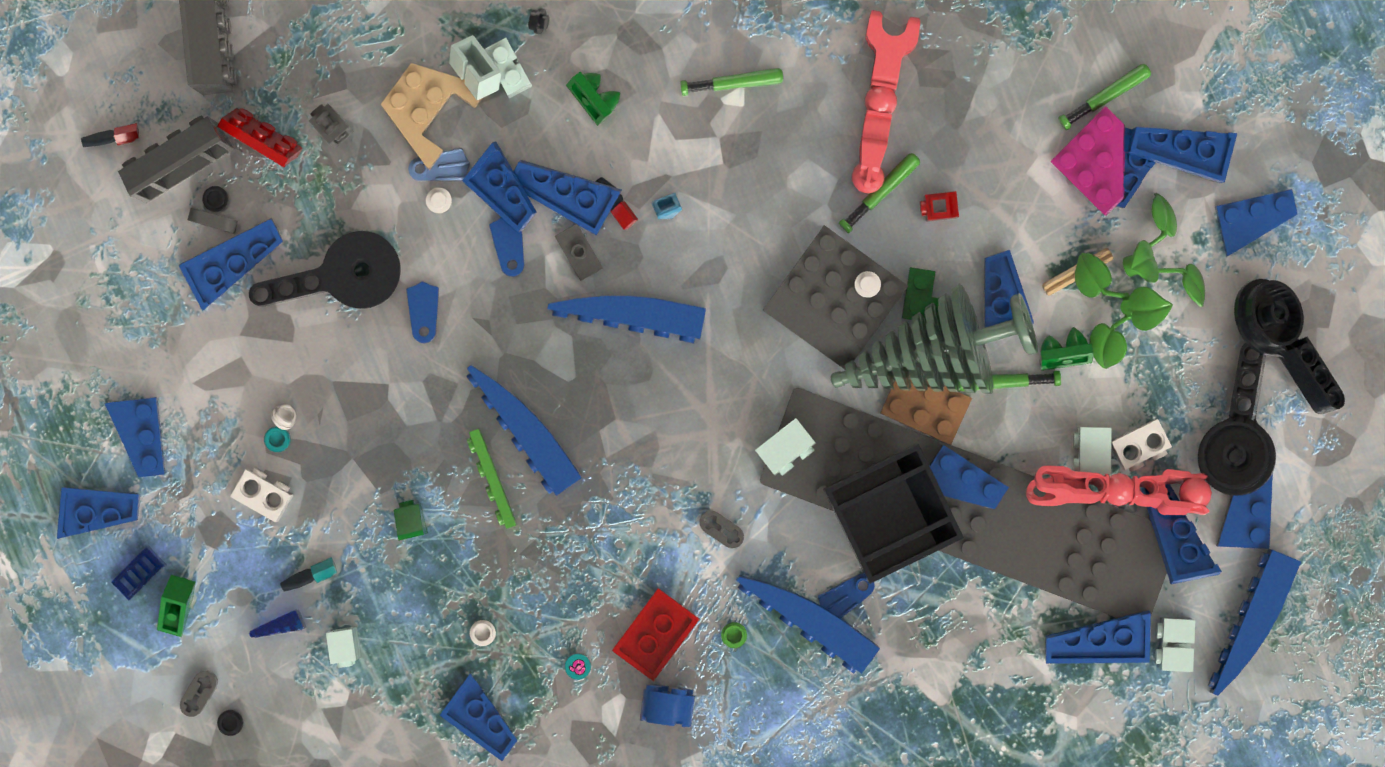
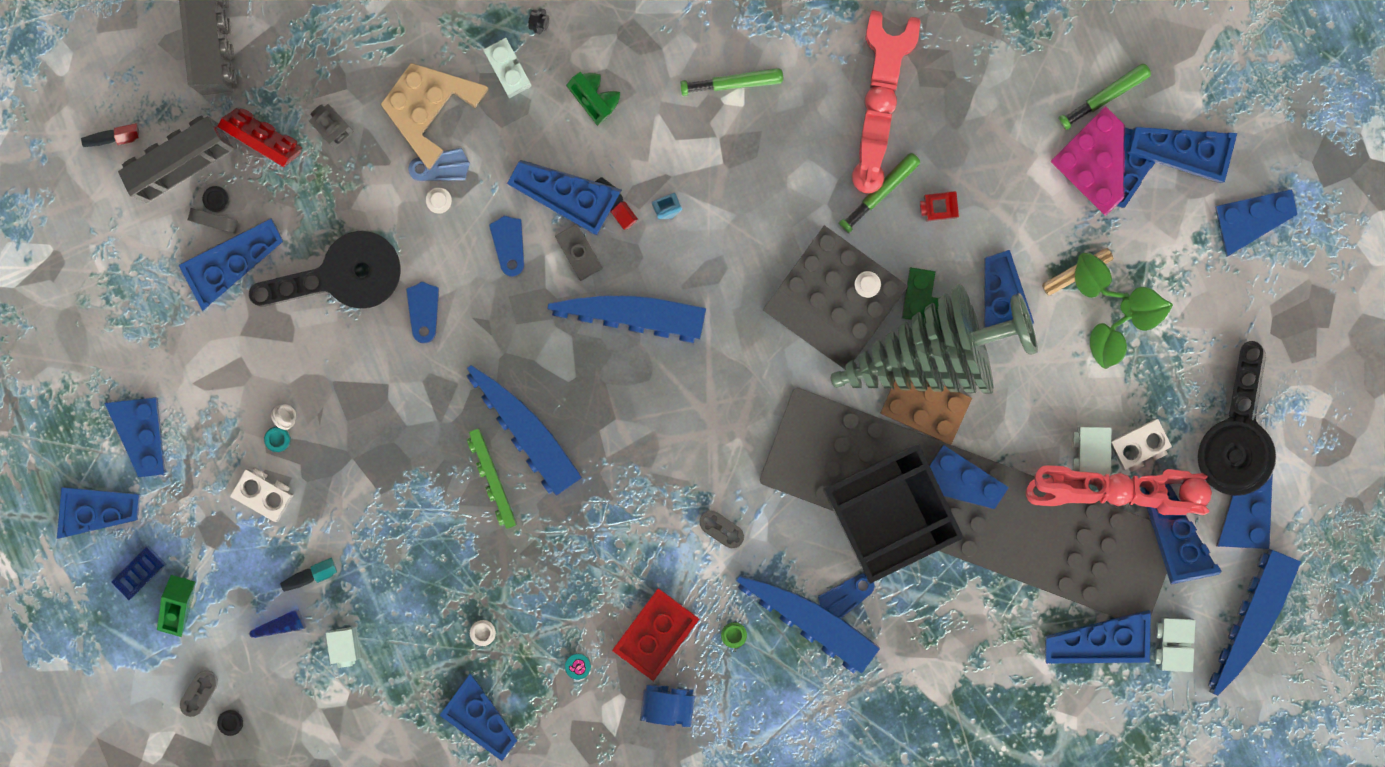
green slope [394,500,428,541] -> none
light aqua piece [449,35,501,100] -> none
blue wing [462,141,537,232] -> none
light aqua piece [755,418,816,476] -> none
bright green piece [959,371,1061,391] -> none
green tile [1039,327,1093,371] -> none
bright green plant [1123,193,1205,307] -> none
black beam [1234,279,1345,414] -> none

